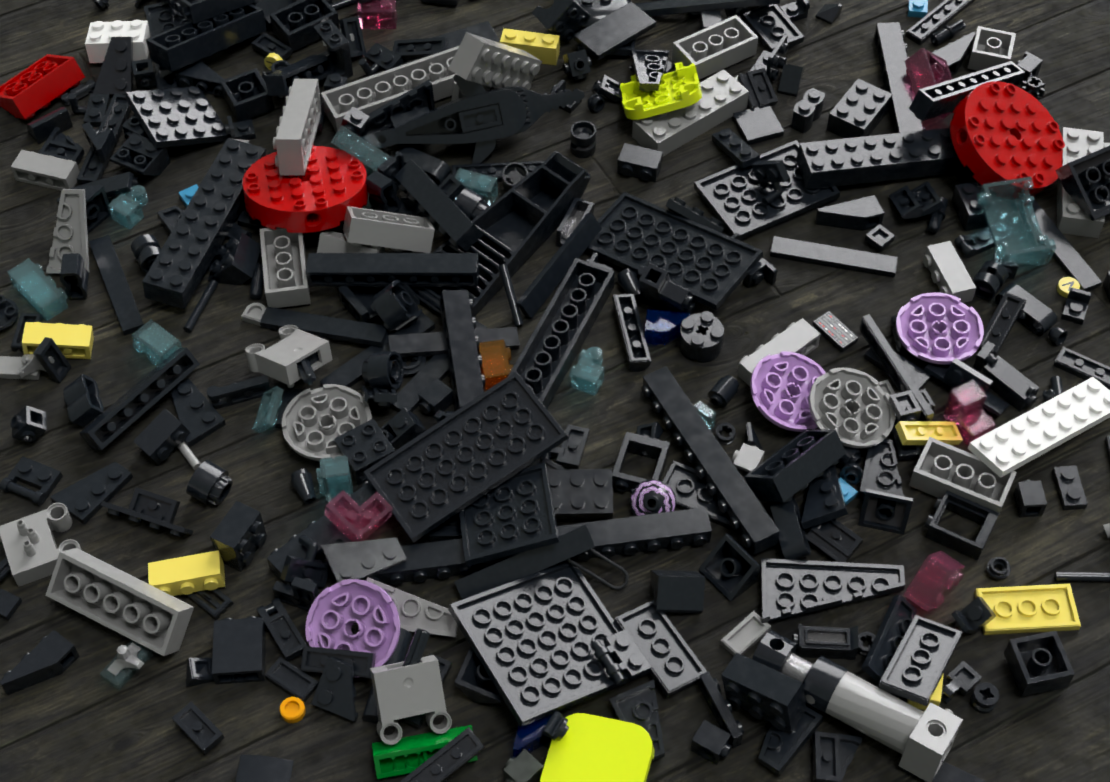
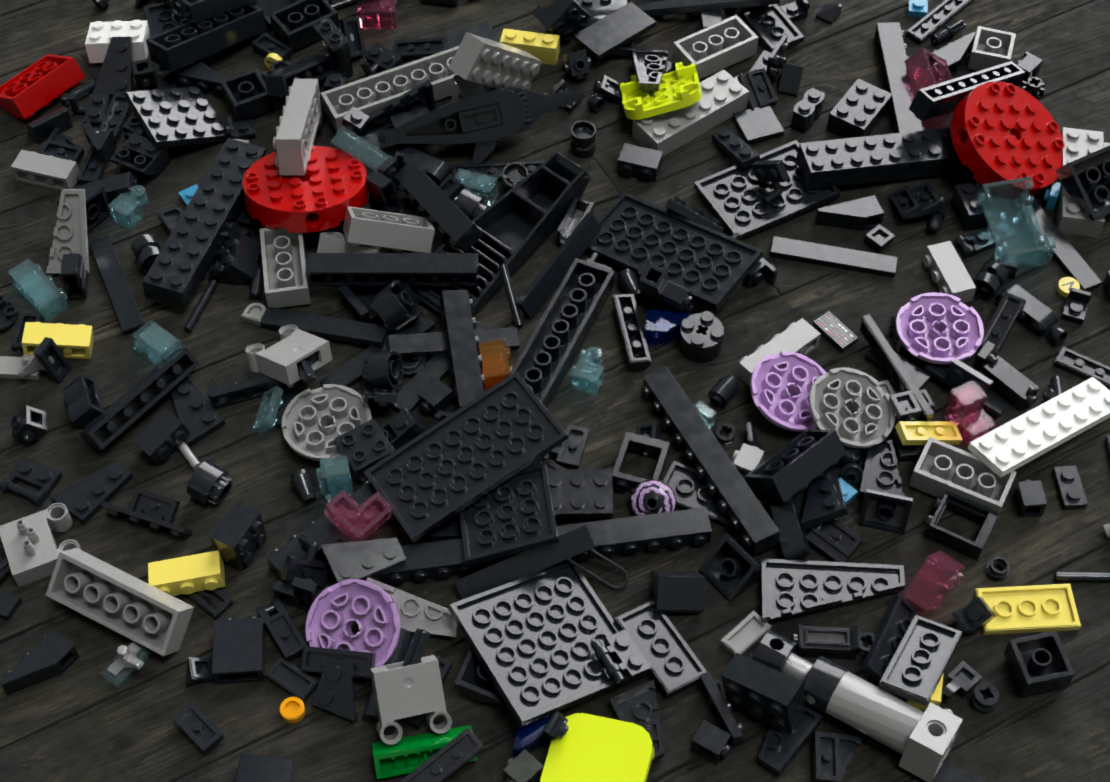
none -> dark azure plate [1043,182,1061,211]

